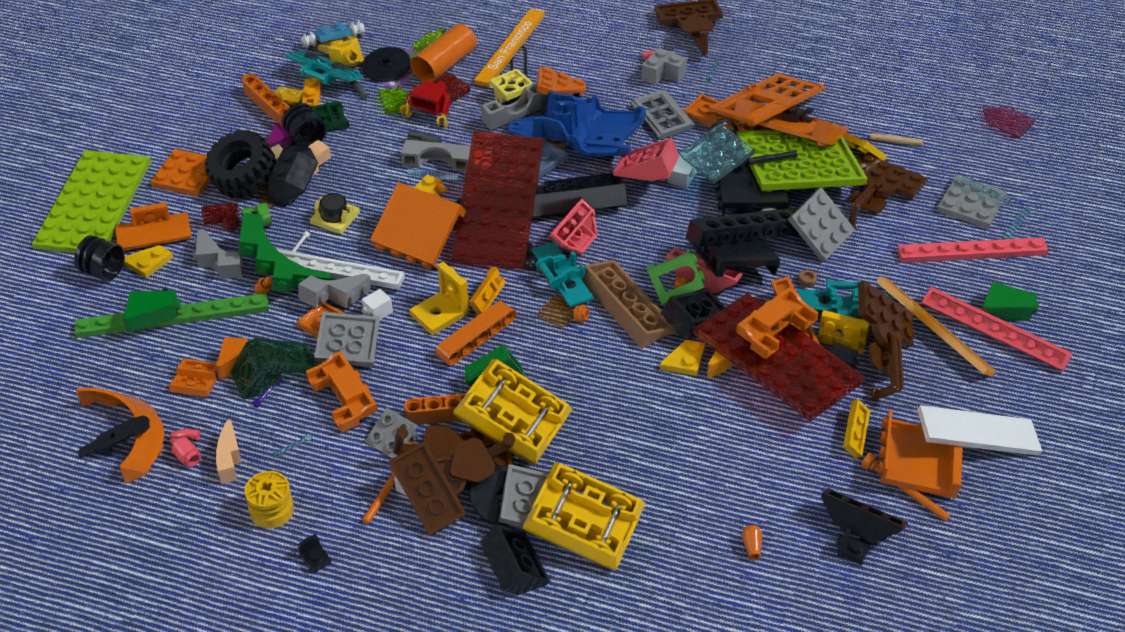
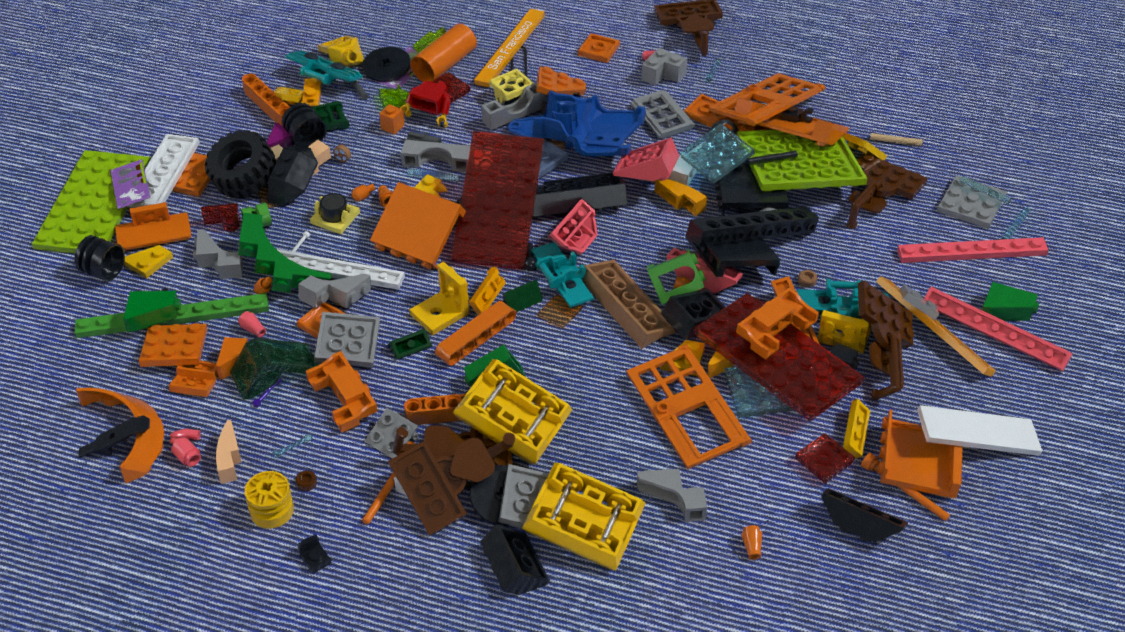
plate [301,20,365,49] -> none
white brick [362,289,393,319] -> none
orange plate [573,305,589,323] -> none
light grey plate [788,187,855,262] -> none
black bracket [836,528,871,565] -> none
clear pink tile [982,106,1036,139] -> none
none -> medium lavender sticker [110,159,150,209]
none -> white tile [128,134,200,208]
none -> orange plate [139,323,207,367]
none -> coral cone [238,311,266,338]
none -> reddish brown tile [295,470,317,491]
none -> medium nougat tile [333,145,351,163]
none -> orange cylinder [351,183,376,201]
none -> orange cone [378,185,393,207]
none -> orange brick [379,104,405,135]
none -> dark green slope [388,329,432,360]
none -> dark green slope [503,279,543,313]
none -> orange tile [578,33,620,63]
none -> orange door [626,344,752,469]
none -> light grey arch [637,469,707,522]
none -> light orange slope [654,179,707,216]
none -> clear light blue plate [724,360,798,418]
none -> clear red plate [795,433,855,483]
none -> light grey wing [900,284,939,320]

